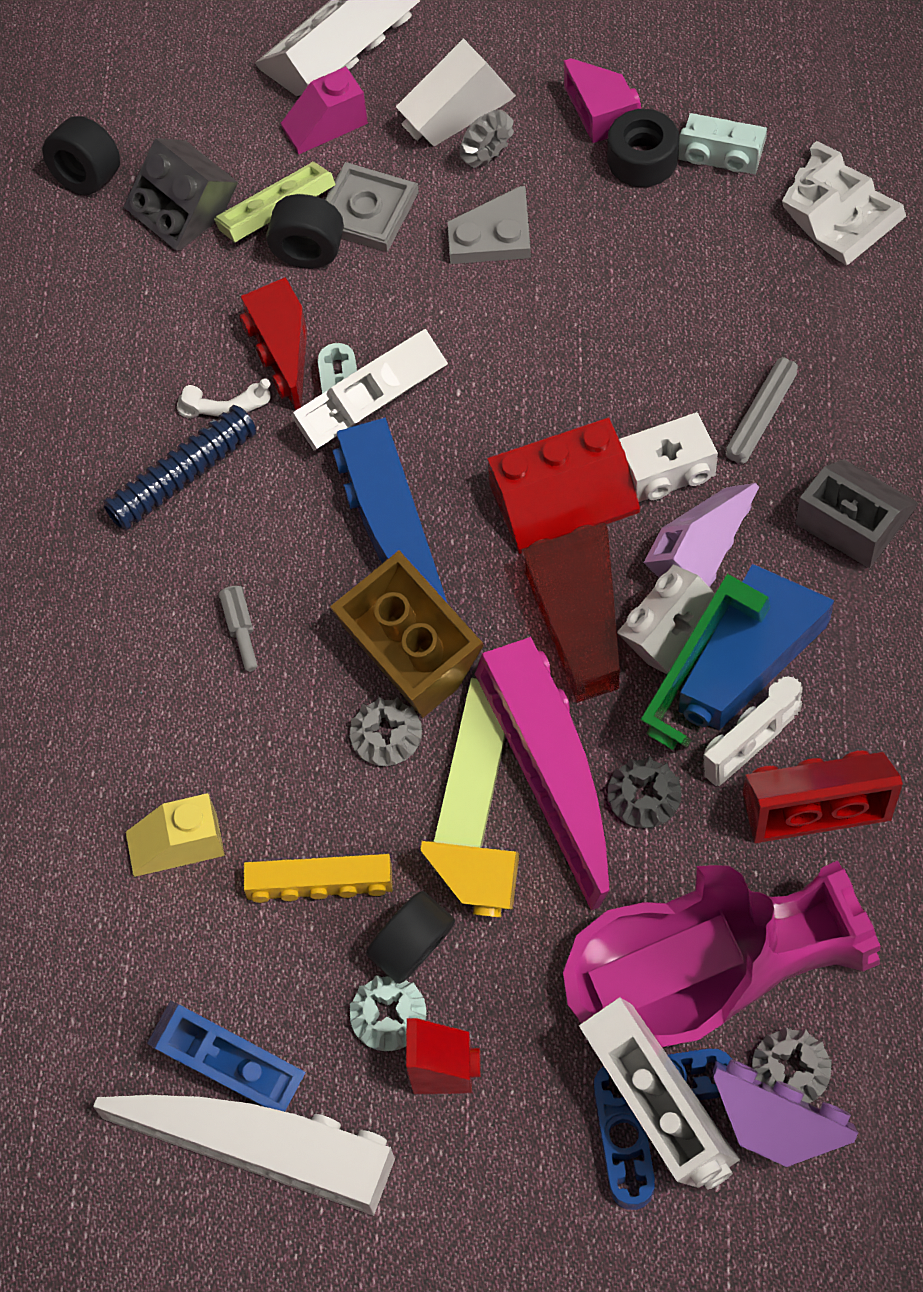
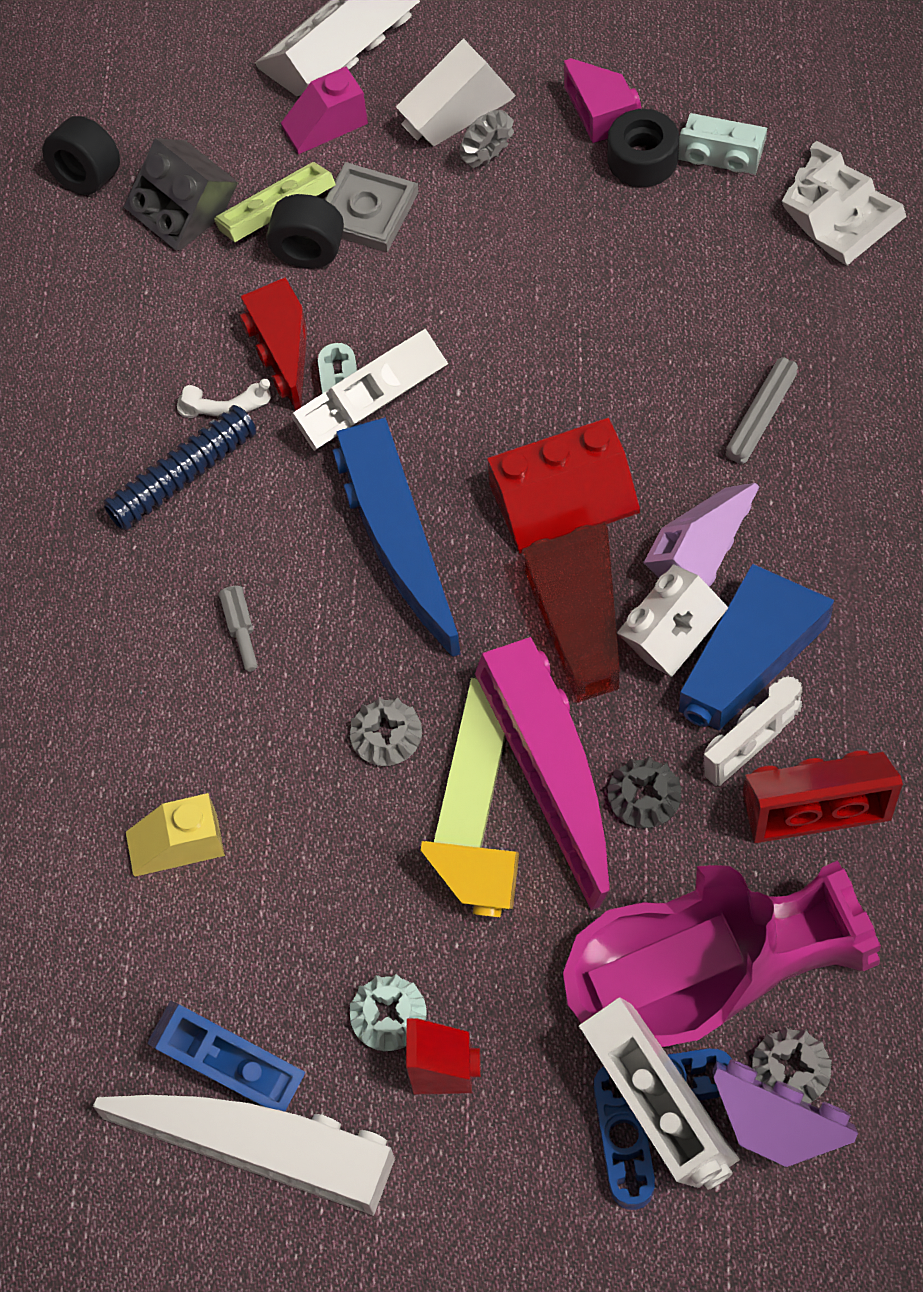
yellow piece [244,854,393,903] -> none
pearl gold slope [330,550,484,718] -> none
black tyre [366,891,455,984] -> none
light grey wing [448,186,531,264] -> none
white brick [619,412,718,502] -> none
green panel [641,573,771,750] -> none
flat silver slope [796,459,918,569] -> none

